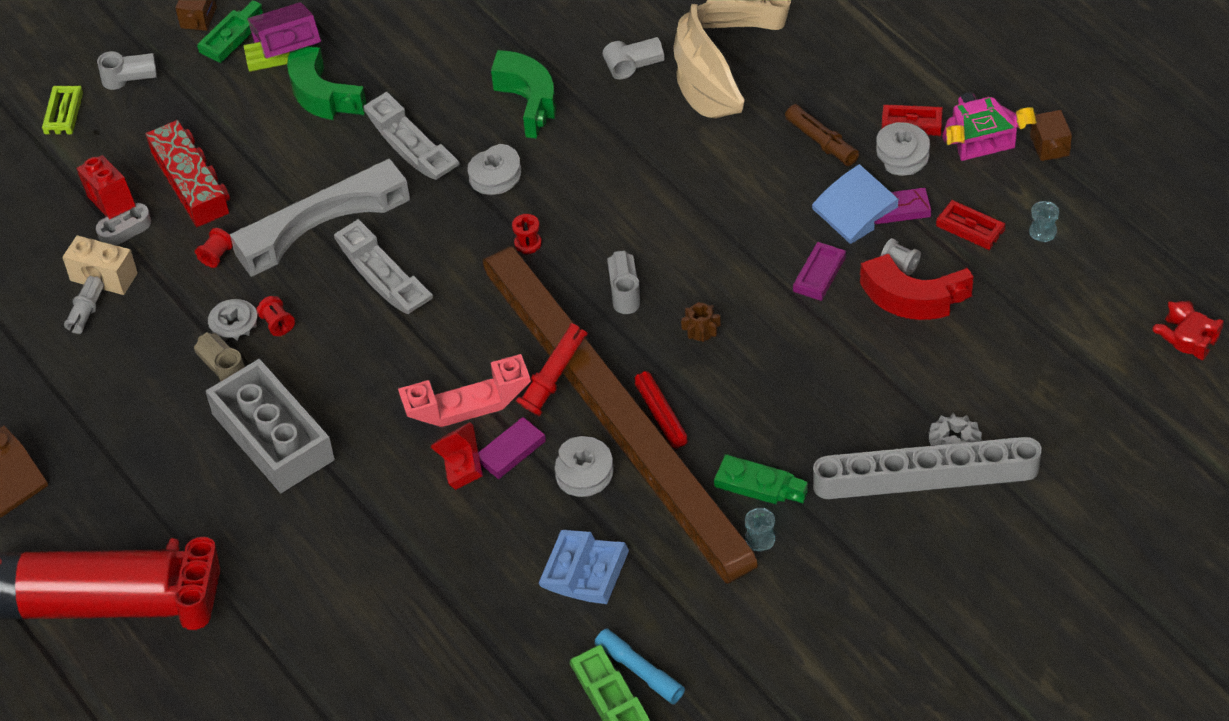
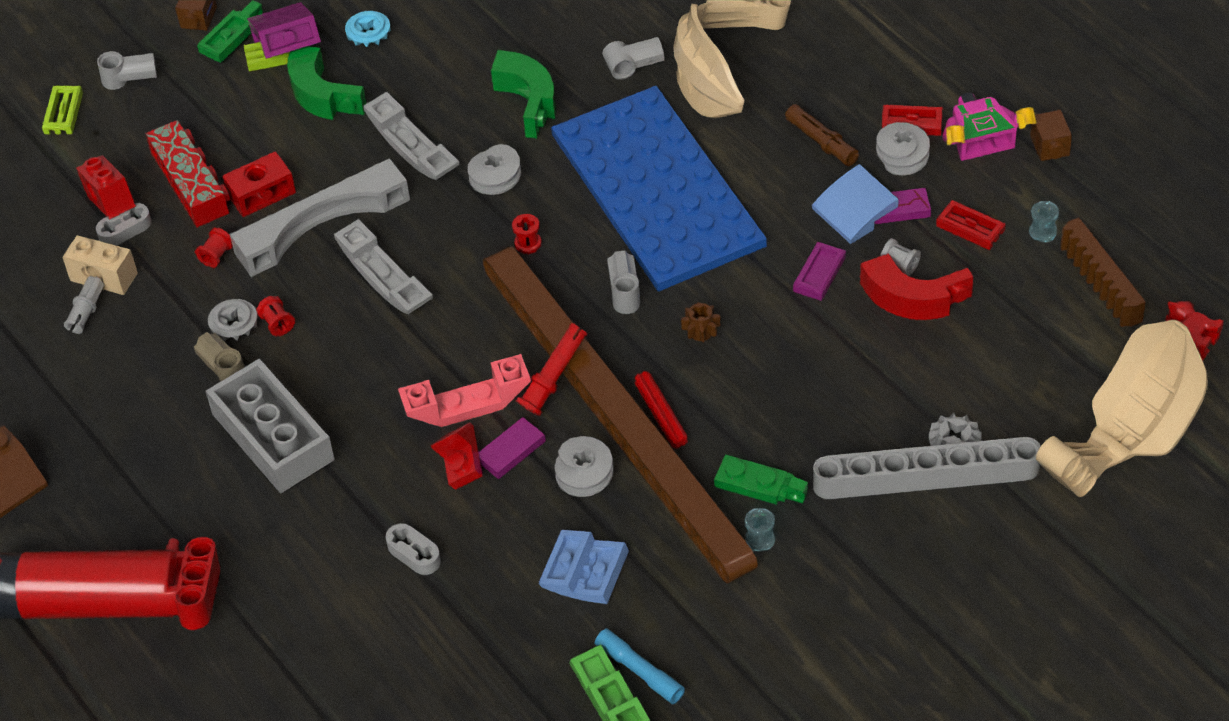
none -> red brick [223,151,296,217]
none -> medium azure gear [345,11,391,47]
none -> light grey beam [386,523,441,575]
none -> blue plate [551,86,767,292]
none -> tan piece [1036,319,1208,497]
none -> reddish brown gear [1060,217,1146,327]

